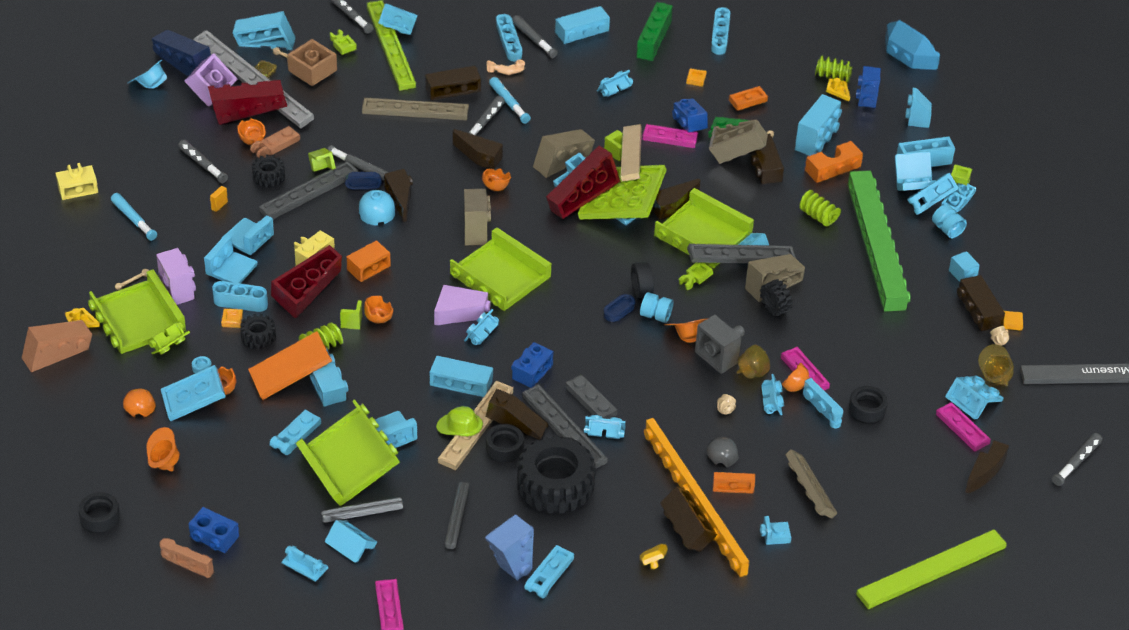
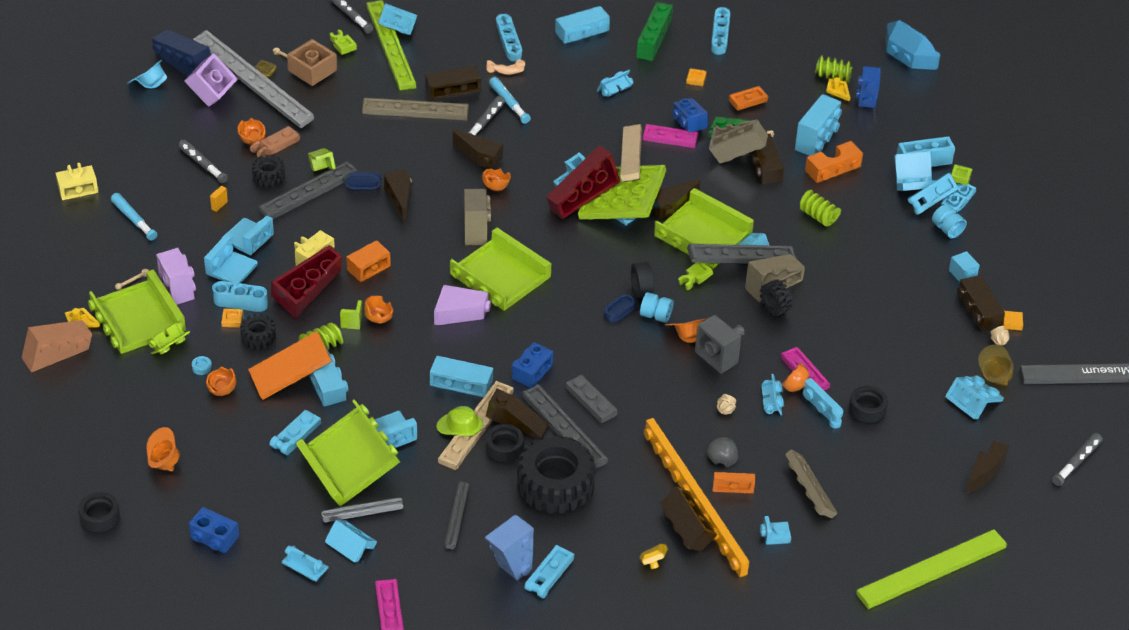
orange hair [123,388,156,417] -> none
nougat hinge [160,538,214,578] -> none
medium azure tile [161,365,226,421] -> none
dark red wedge [208,80,287,125] -> none
medium azure wedge [233,11,296,50] -> none
dark grey piece [327,145,388,181] -> none
medium azure cylinder [359,190,395,225] -> none
medium azure hinge [464,309,499,345] -> none
dark grey piece [512,15,558,58] -> none
dark tan wedge [533,129,595,178] -> none
medium azure hinge [584,415,626,439] -> none
lime panel [604,130,623,161] -> none
clear yellow piece [737,345,770,379] -> none
bright green brick [848,171,911,312] -> none
medium azure slope [905,88,932,128] -> none
dark pink tile [936,402,991,452] -> none

